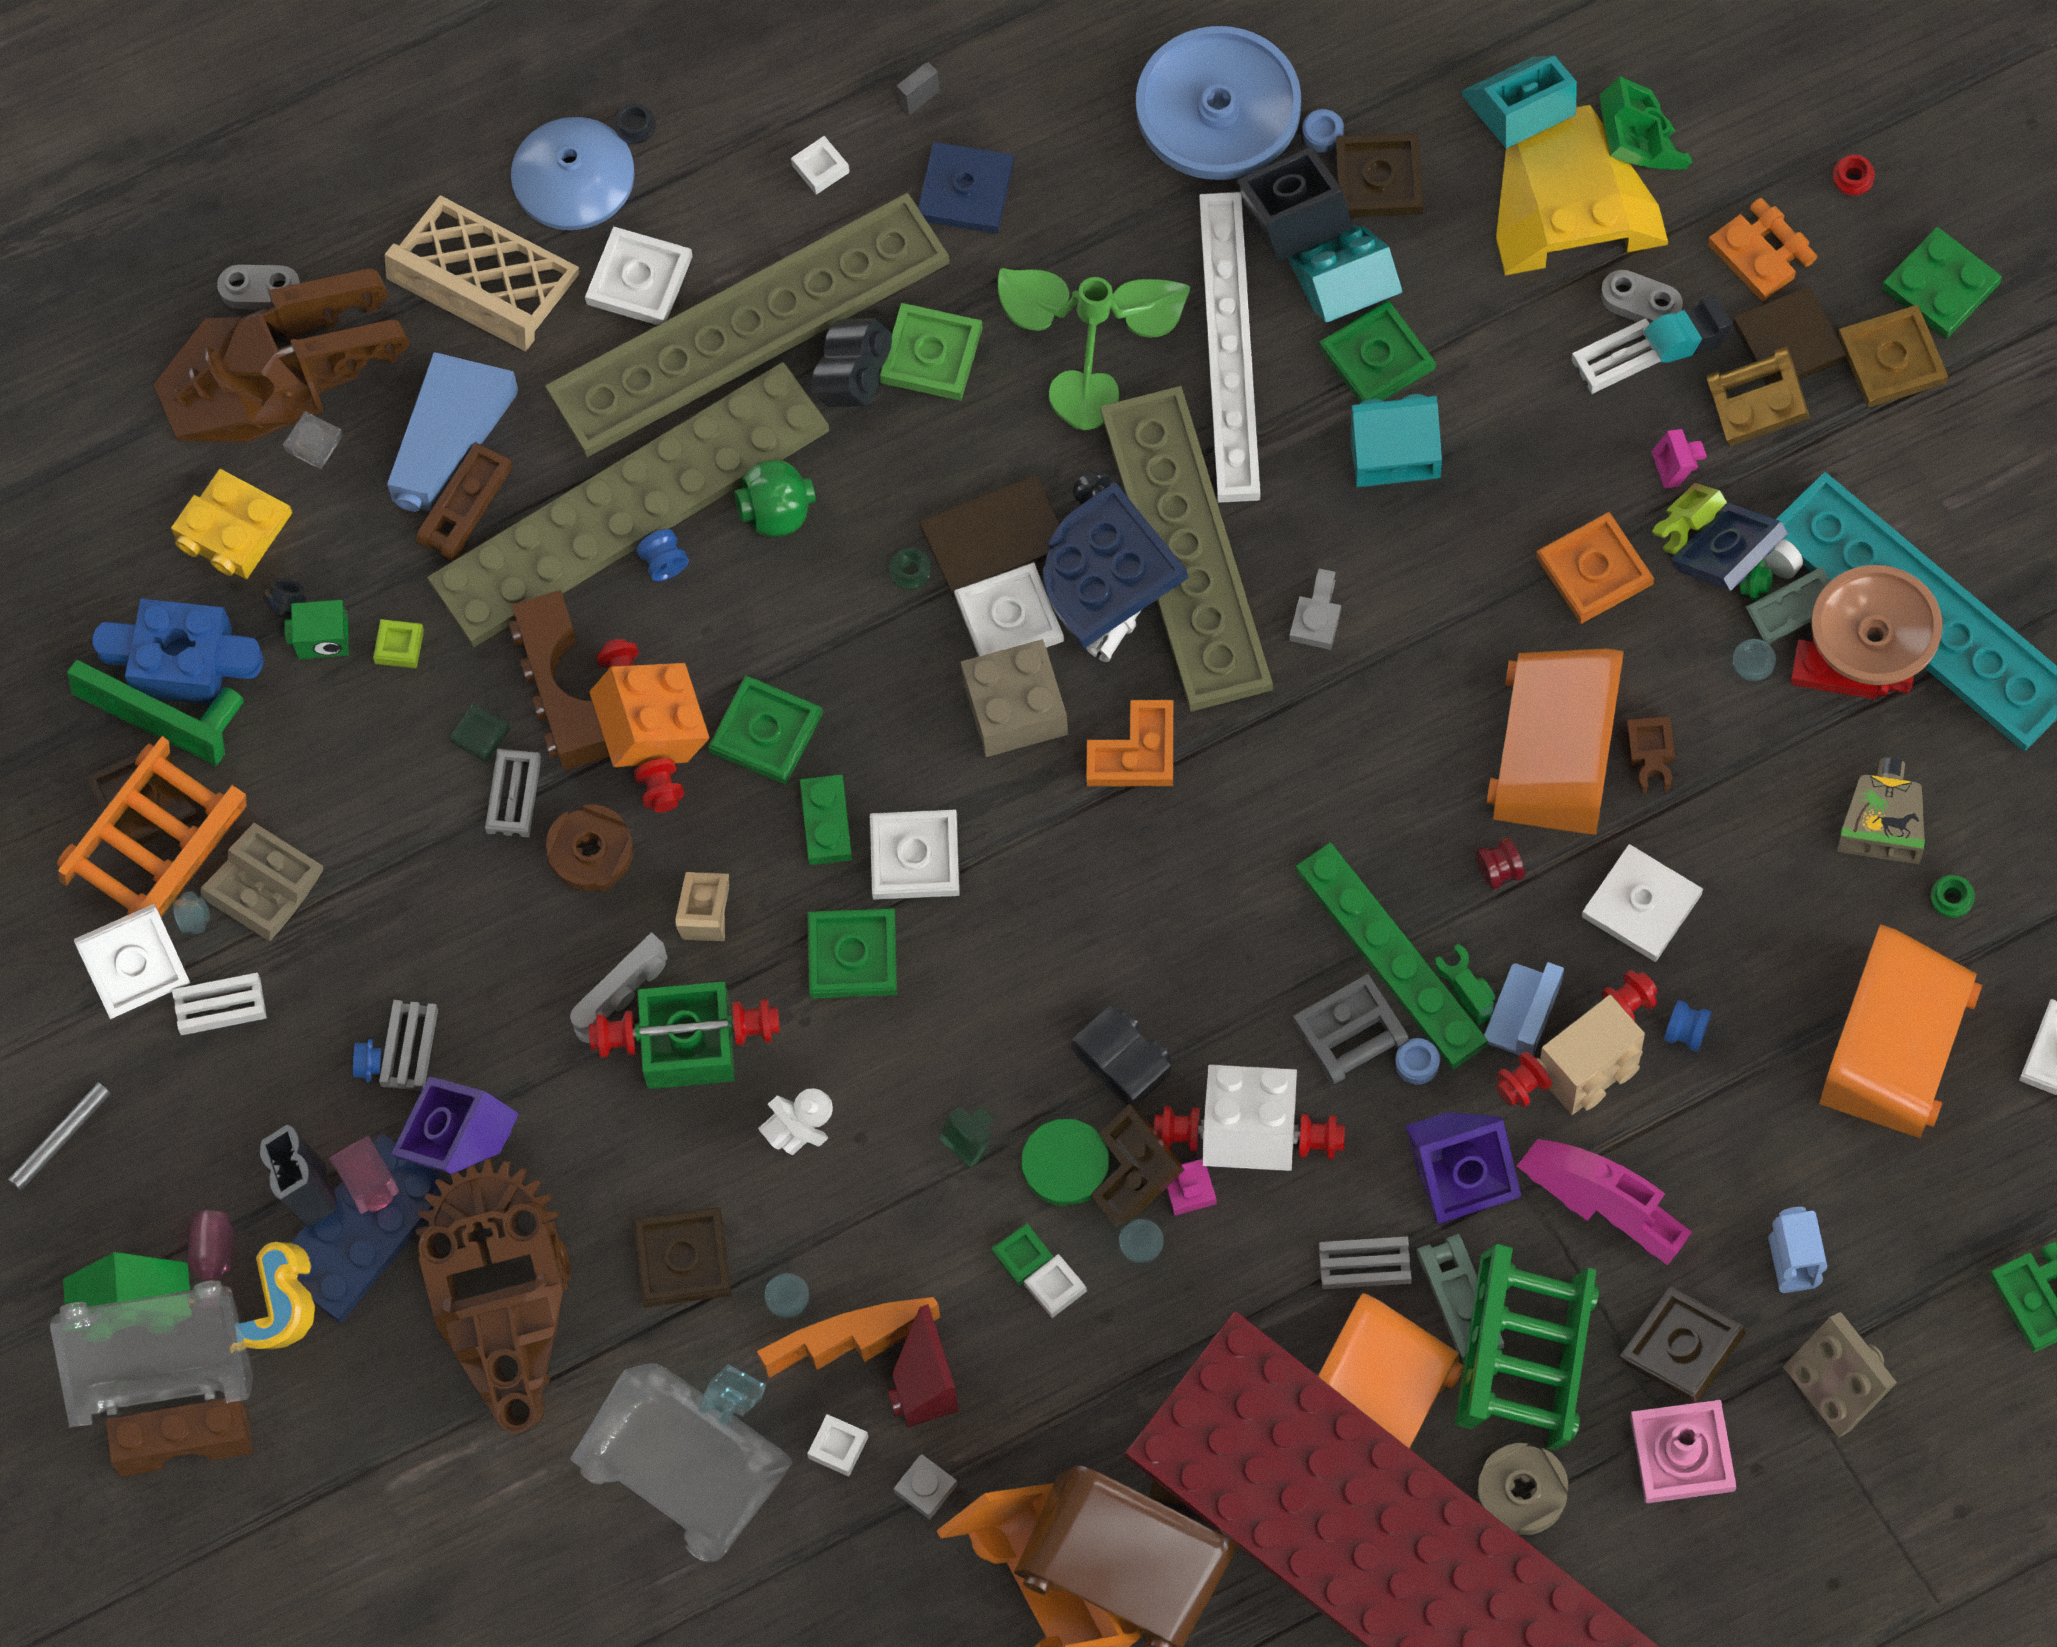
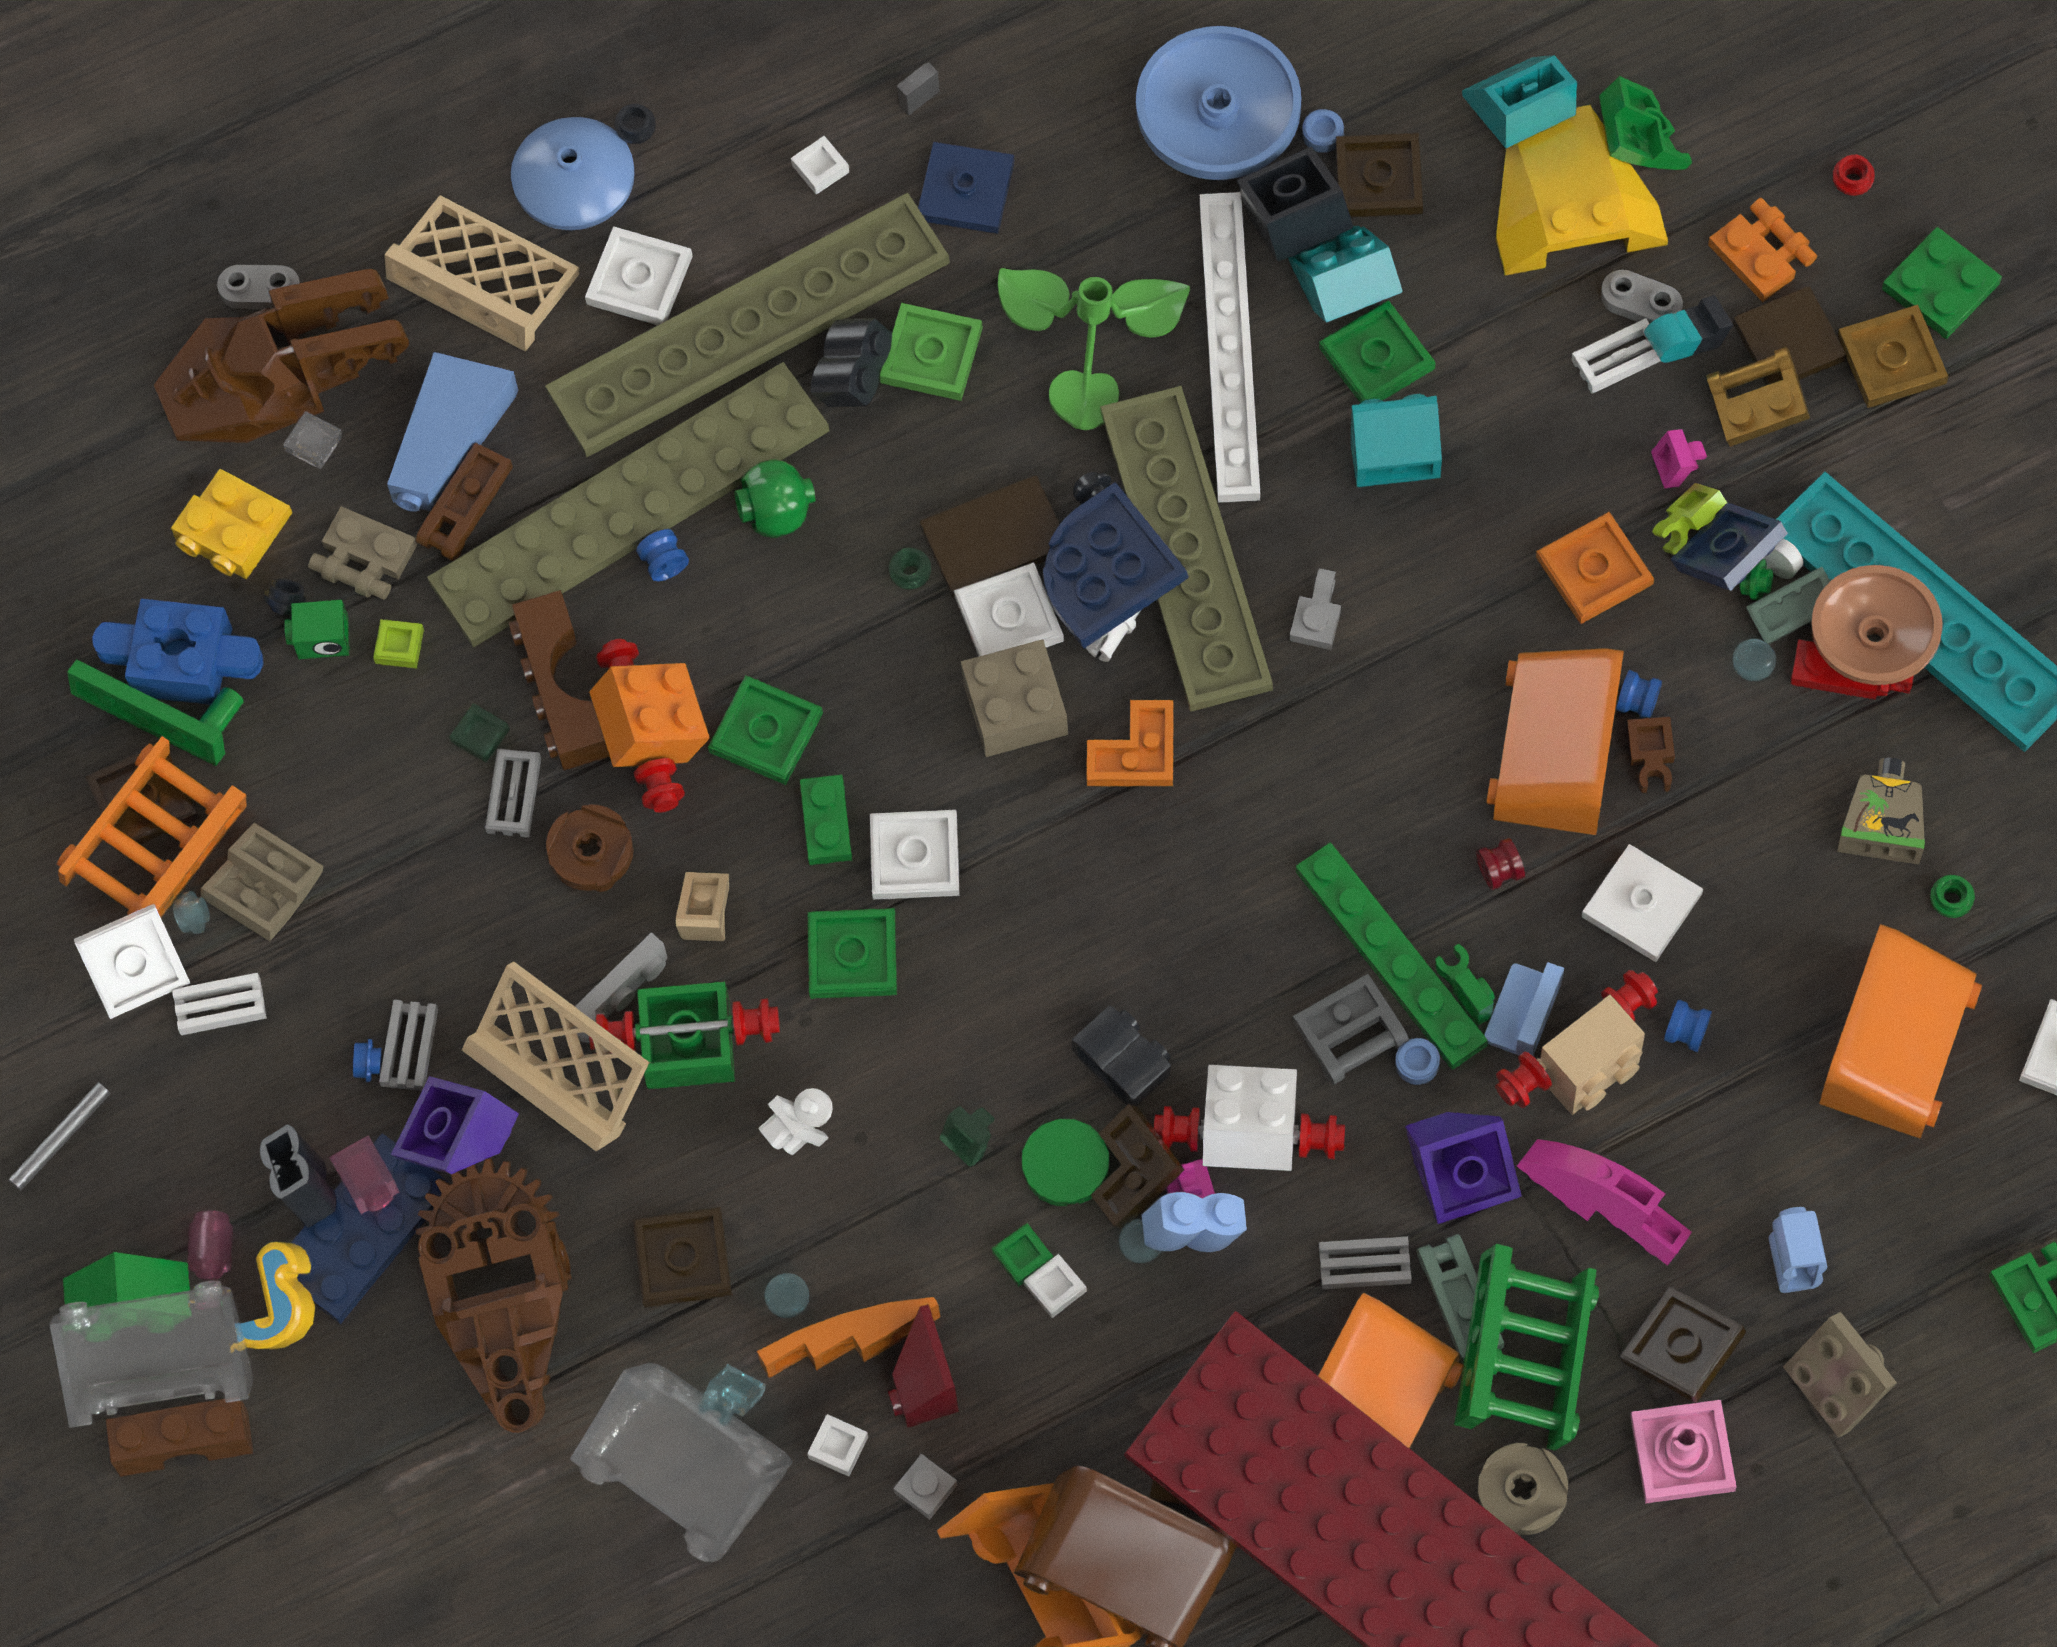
none -> dark tan plate [308,506,418,600]
none -> tan fence [462,962,649,1151]
none -> light blue brick [1142,1192,1247,1252]
none -> blue wheel [1616,670,1662,719]

